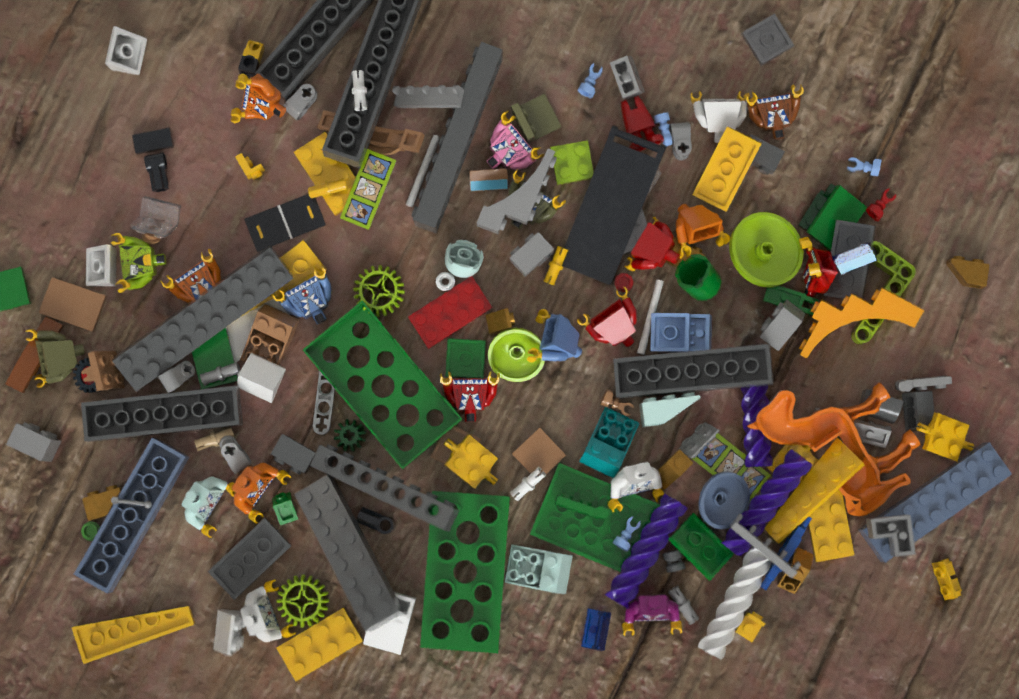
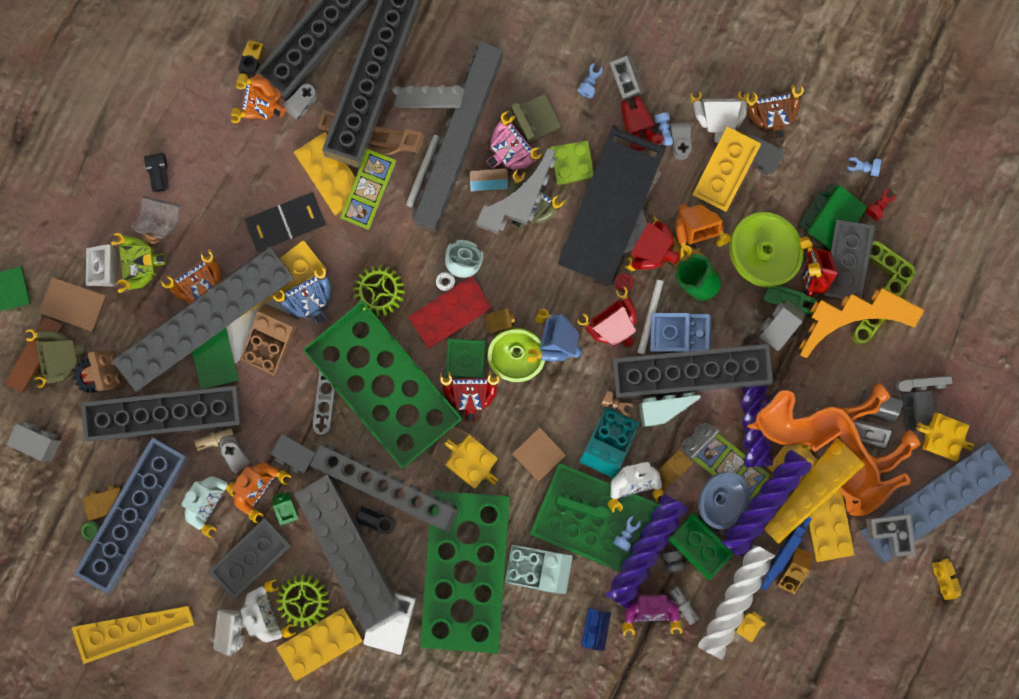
white slope [105,26,147,75] -> none
light grey hinge [111,497,152,508] -> none
black tile [132,128,174,155] -> none
light grey piece [158,361,195,393] -> none
light grey pin [200,362,241,386] -> none
yellow bracket [235,153,265,179] -> none
white slope [237,353,286,403] -> none
yellow axle [308,178,347,198] -> none
dark green gear [334,419,366,452] -> none
white pin [352,70,367,111] -> none
light grey brick [510,232,554,277] -> none
white pin [510,467,546,501] -> none
yellow pin [543,246,569,286] -> none
light grey hinge [730,514,801,578] -> none
flat silver plate [741,14,794,66] -> none
slope [832,242,878,275] -> none
pearl gold slope [946,256,990,289] -> none

